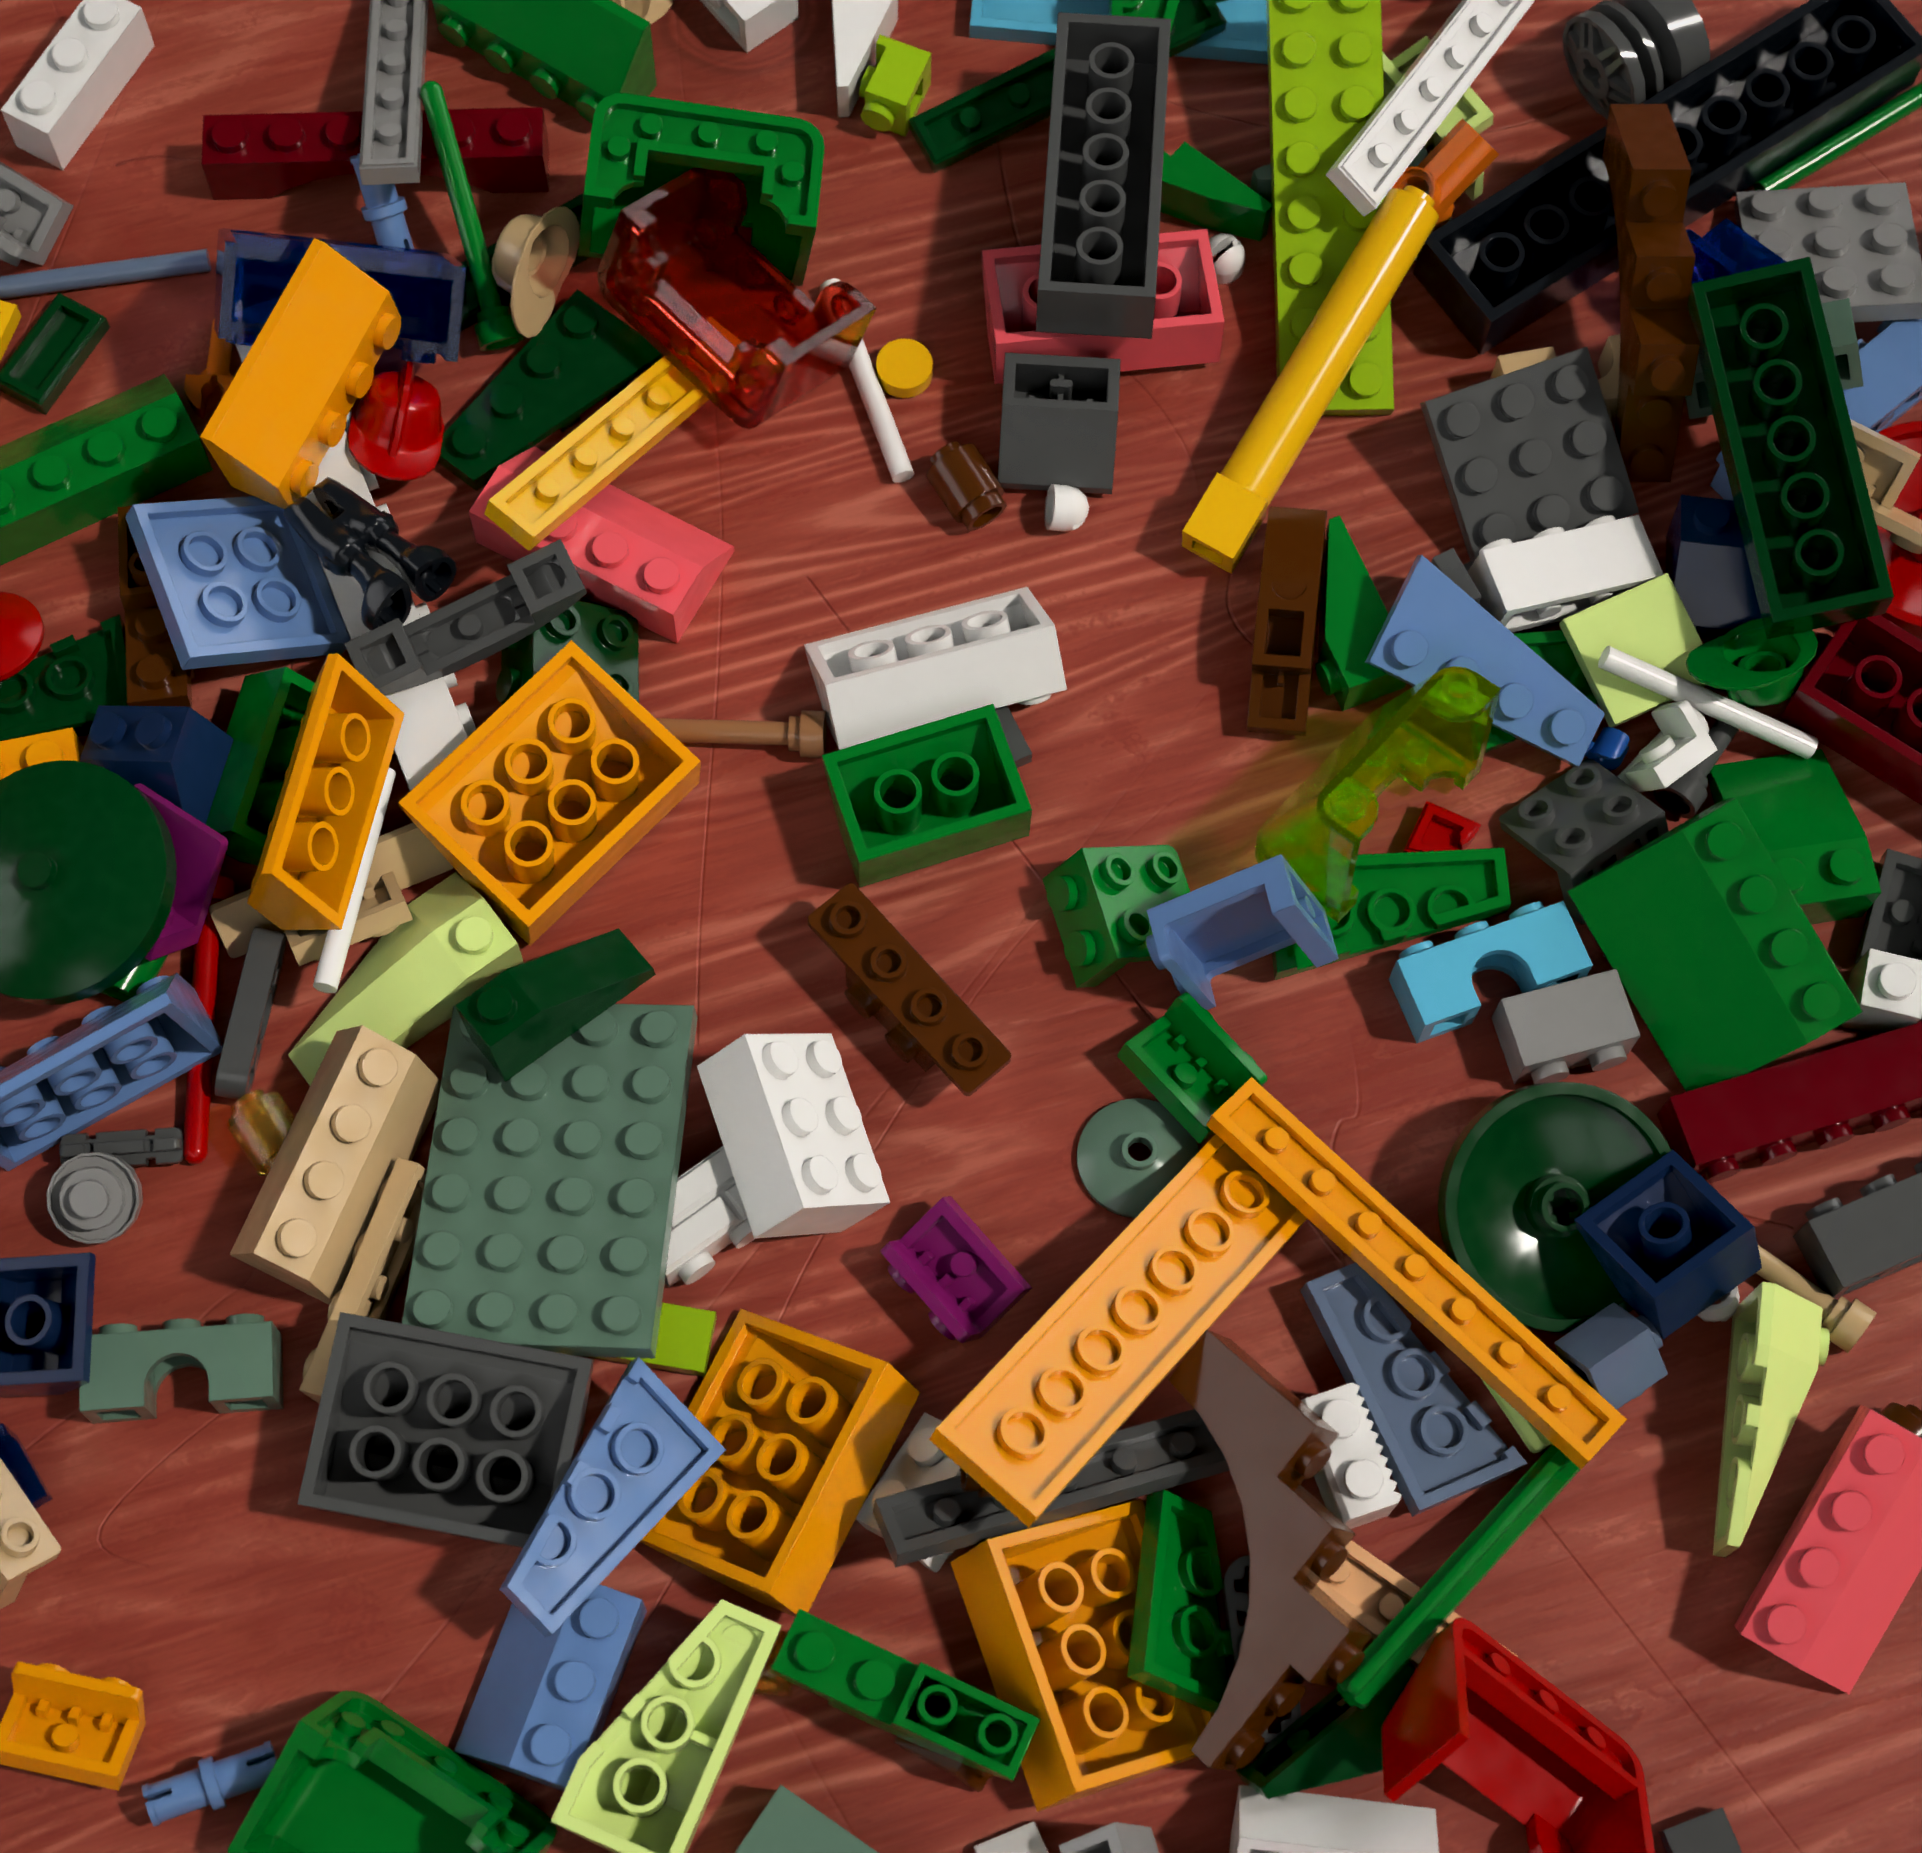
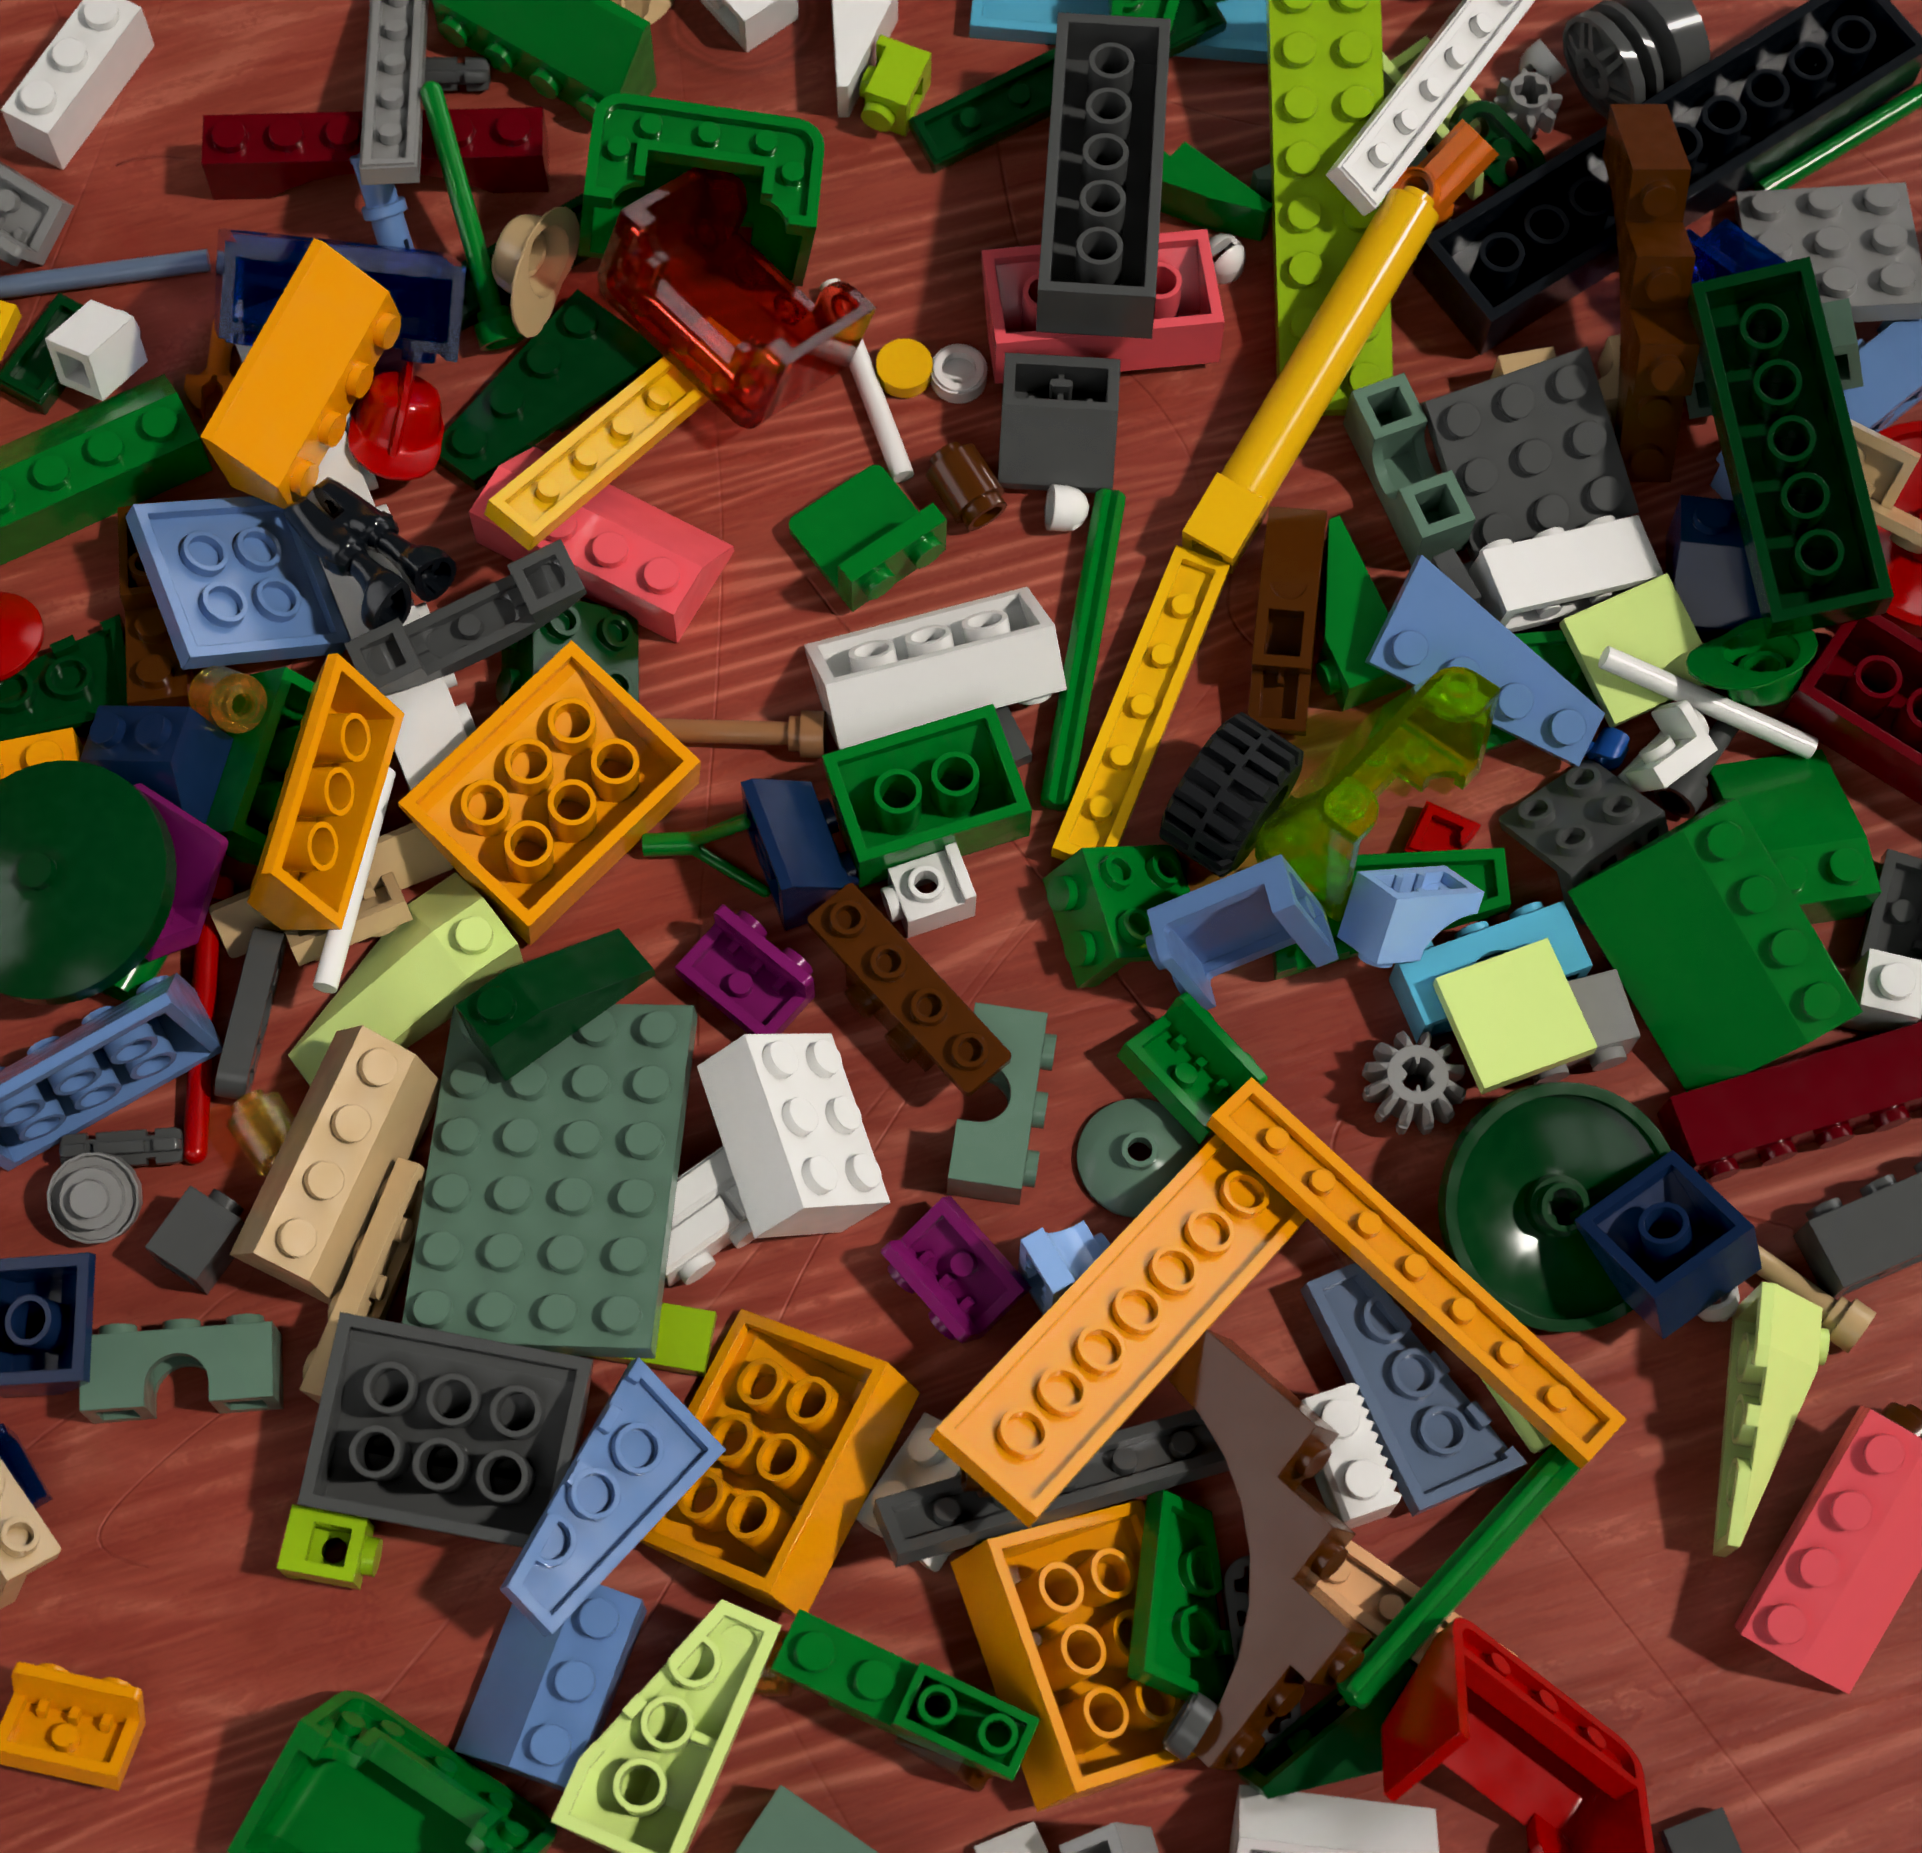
medium blue pin [142,1740,277,1827] -> none
sand blue brick [1554,1302,1668,1410] -> none
none -> white brick [45,300,148,401]
none -> dark grey brick [145,1185,244,1295]
none -> clear yellow brick [189,666,267,733]
none -> lime brick [277,1504,383,1590]
none -> dark grey axle [425,57,491,91]
none -> green plant [642,813,771,898]
none -> magenta bracket [675,904,815,1034]
none -> dark blue slope [741,778,860,931]
none -> green bracket [789,465,947,612]
none -> white brick [880,842,977,938]
none -> white tile [931,344,987,404]
none -> sand green arch [947,1002,1057,1205]
none -> light blue arch [1018,1220,1111,1315]
none -> green axle [1040,488,1126,812]
none -> yellow plate [1051,545,1231,861]
none -> black tyre [1159,712,1304,877]
none -> dark grey tile [1162,1691,1218,1761]
none -> light blue arch [1337,865,1485,968]
none -> sand green arch [1343,373,1476,566]
none -> light grey gear [1362,1030,1466,1135]
none -> yellowish green tile [1432,938,1598,1095]
none -> dark green plate [1449,100,1546,192]
none -> light grey gear [1493,68,1563,139]
none -> white hinge [1519,38,1567,85]

